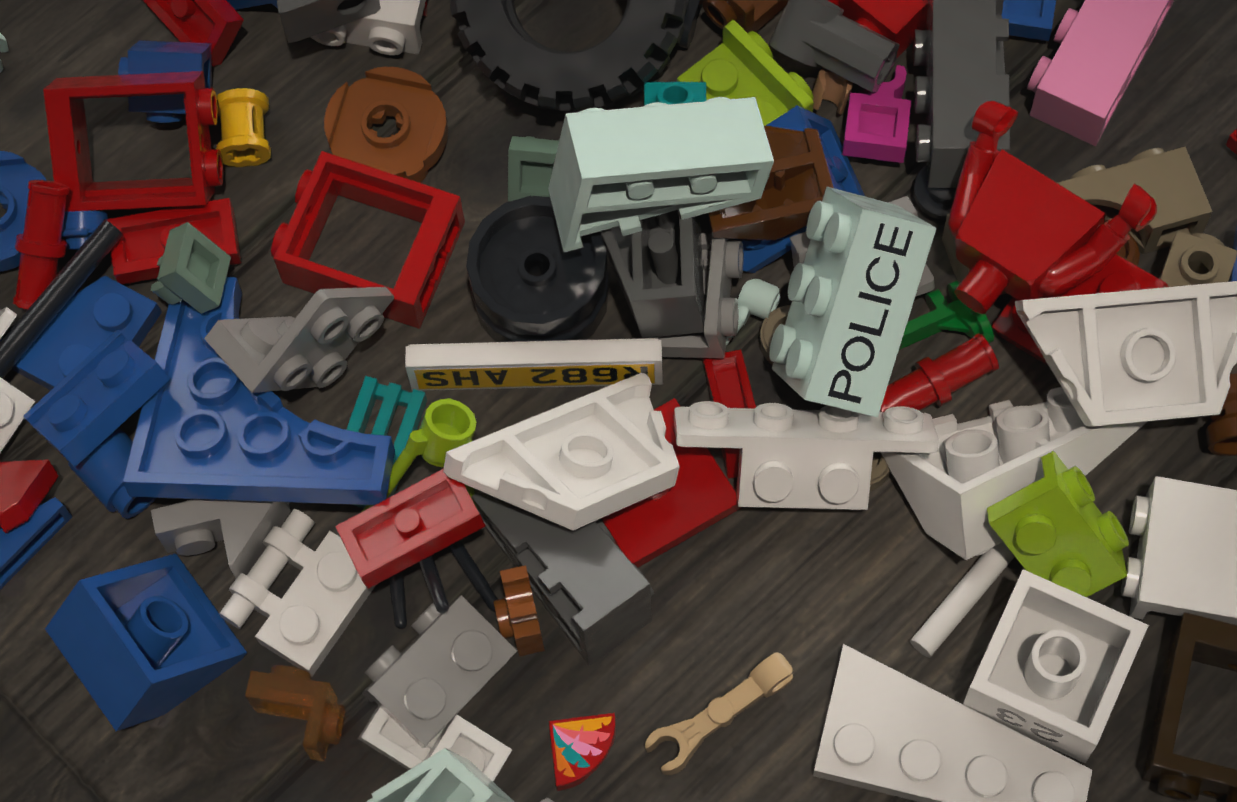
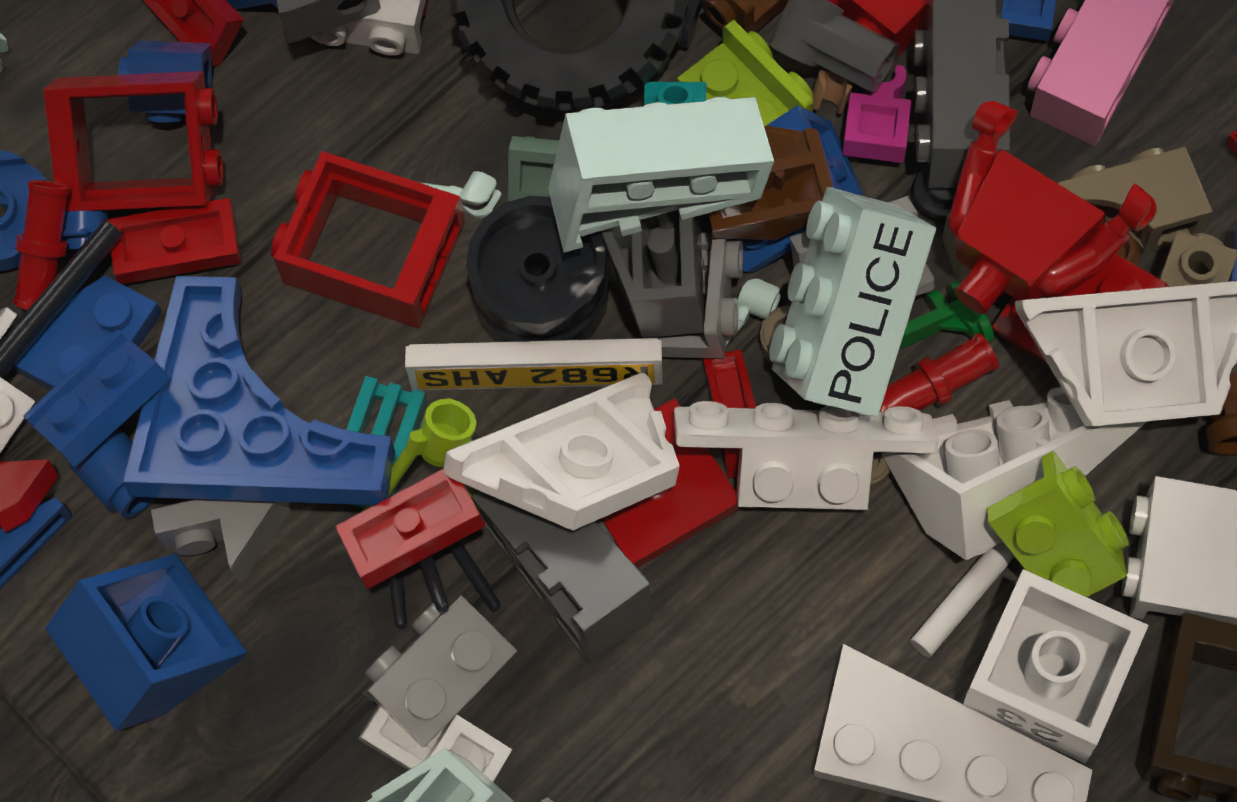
sand green tile [151,222,231,314] -> none
light grey bracket [204,287,394,393] -> none
yellow bush [216,88,271,167] -> none
white plate [219,509,377,677] -> none
clear orange bracket [245,665,345,761] -> none
dark orange plate [324,67,448,183] -> none
dark orange plate [493,565,545,657] -> none
tile [549,713,616,791] -> none
tan piece [645,652,793,775] -> none
none -> light aqua hand [419,171,501,219]

